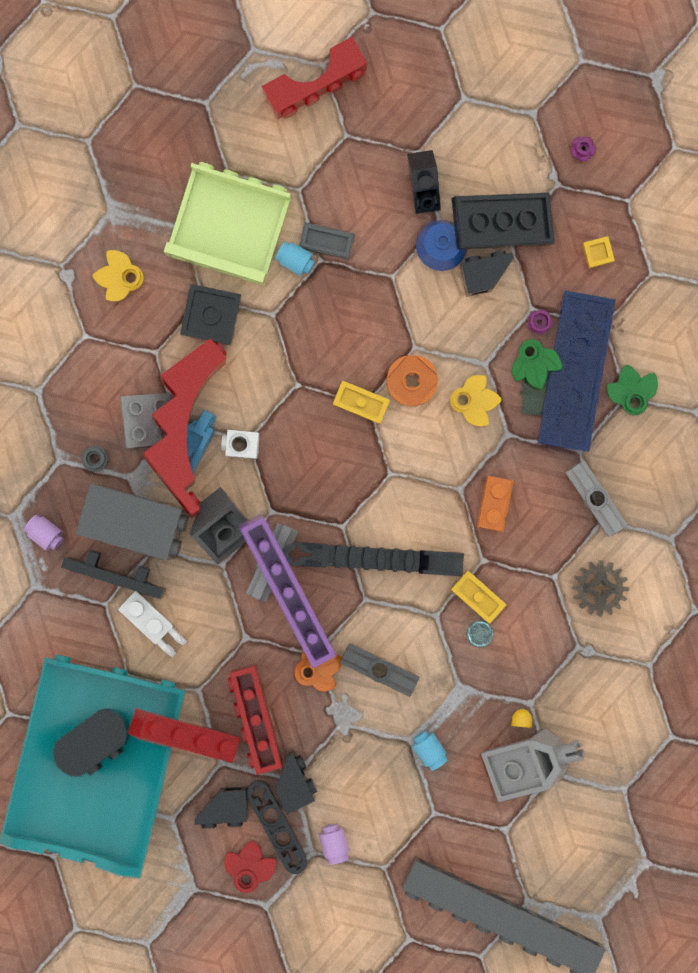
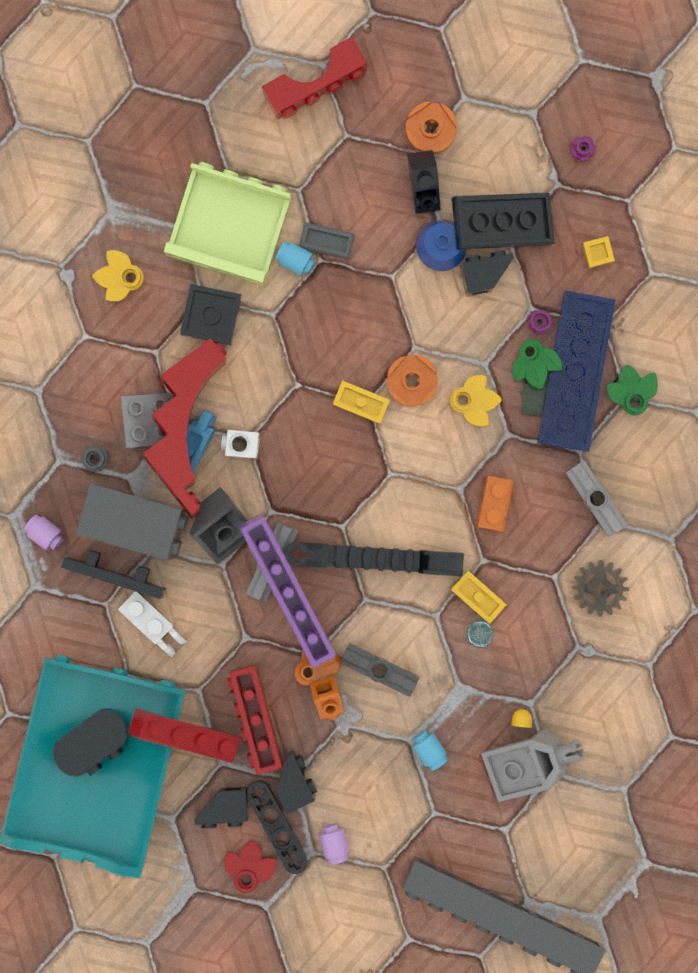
none -> orange brick [310,676,345,720]
none -> orange plate [406,102,457,154]

